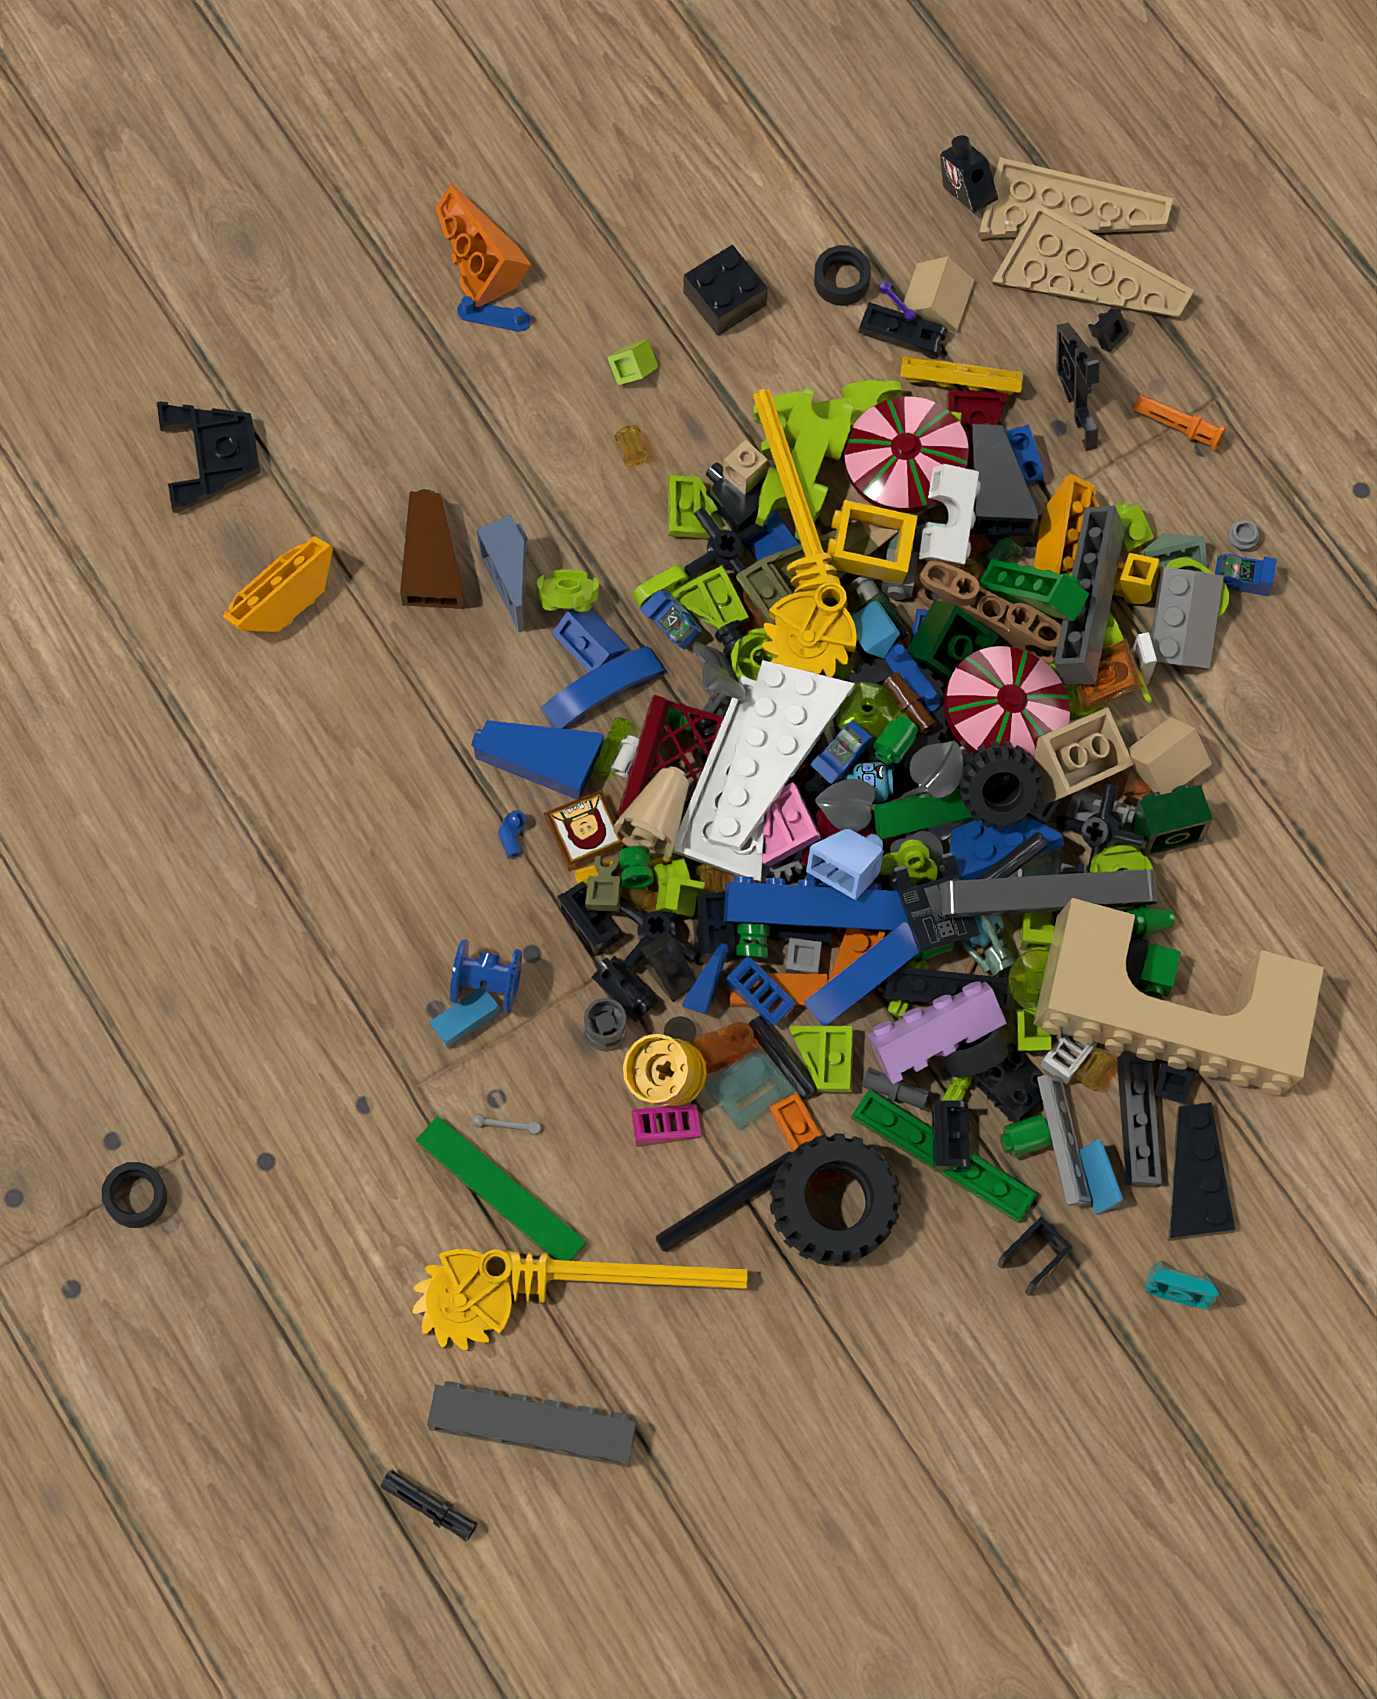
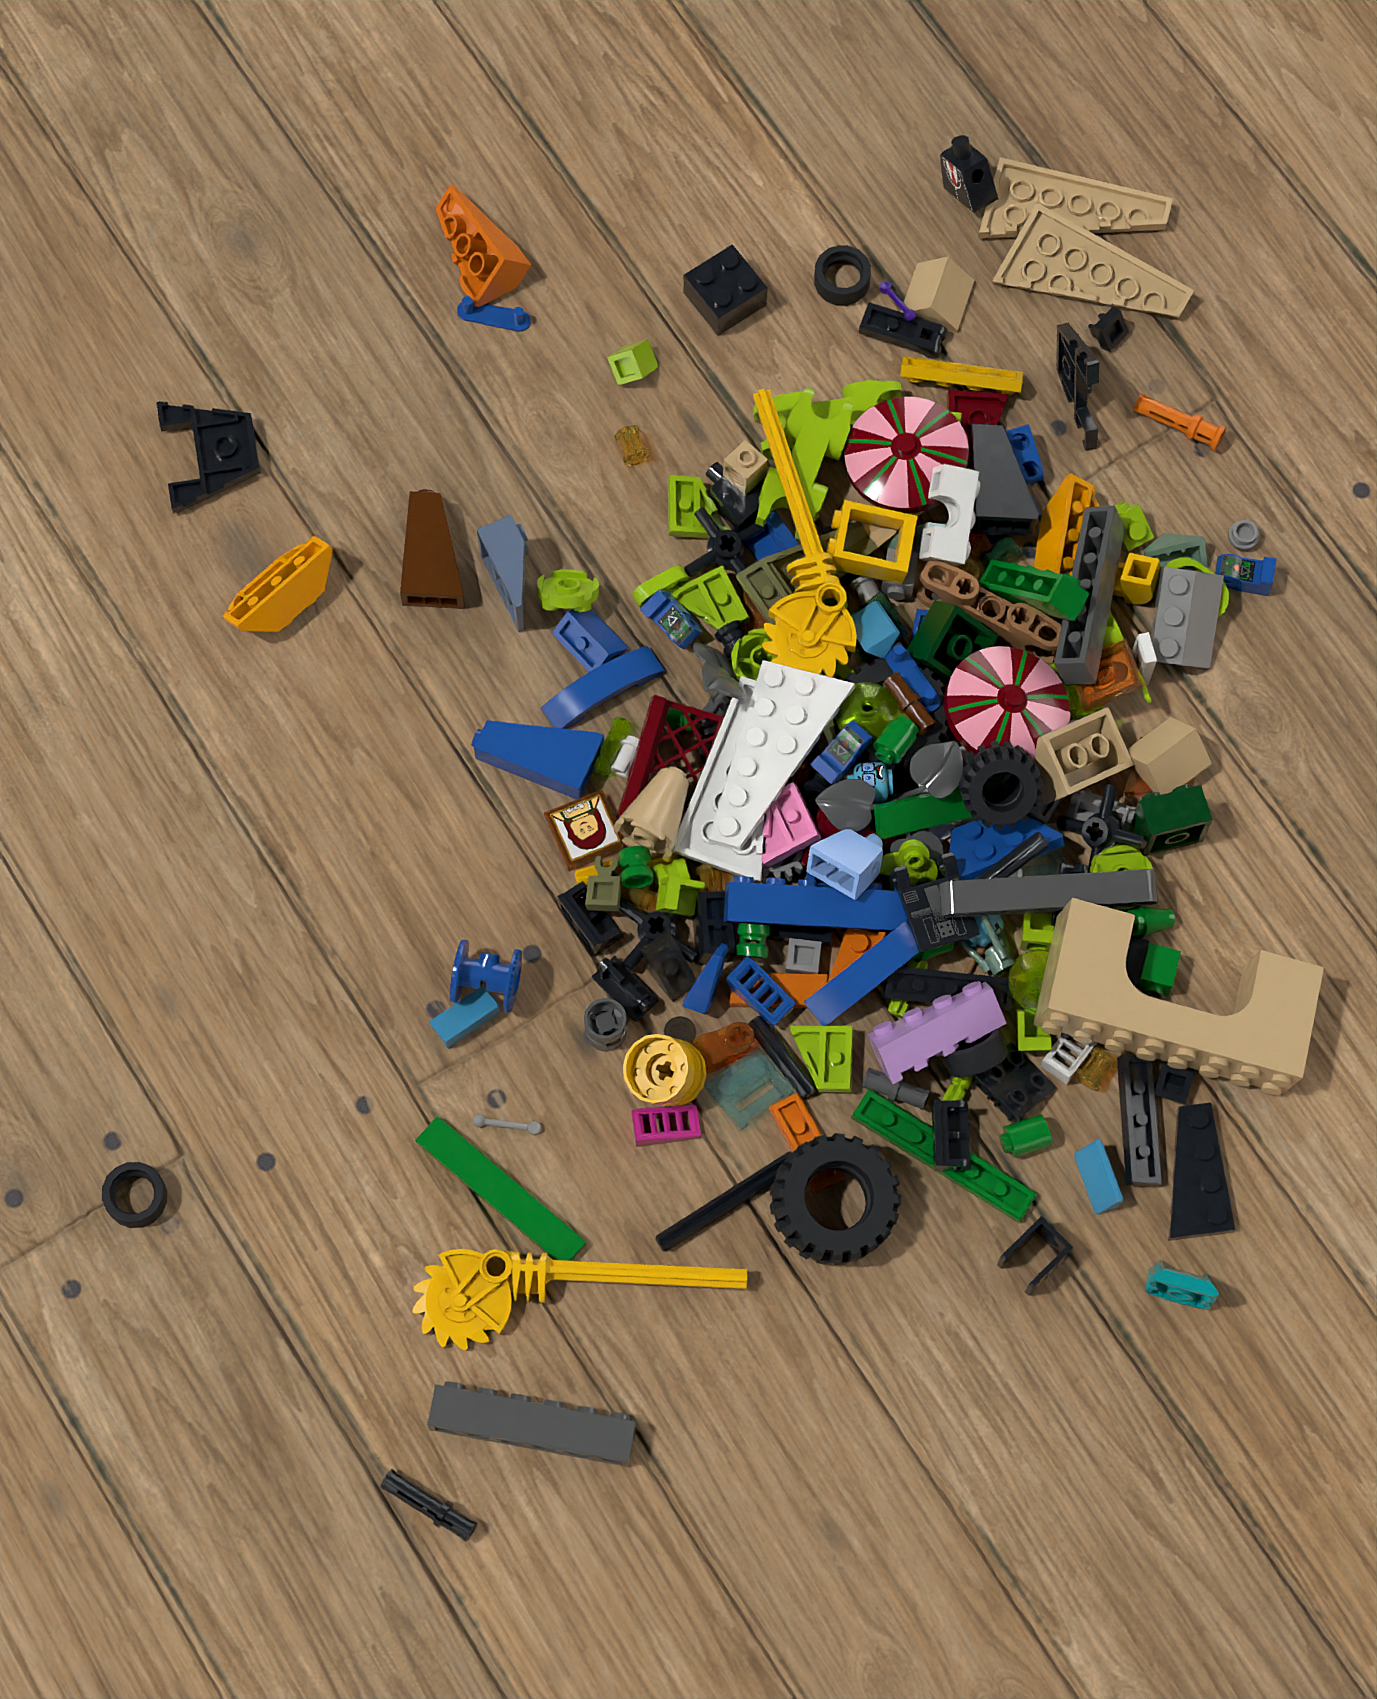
blue arm [498,810,526,859] -> none
light grey tile [1037,1074,1091,1207] -> none

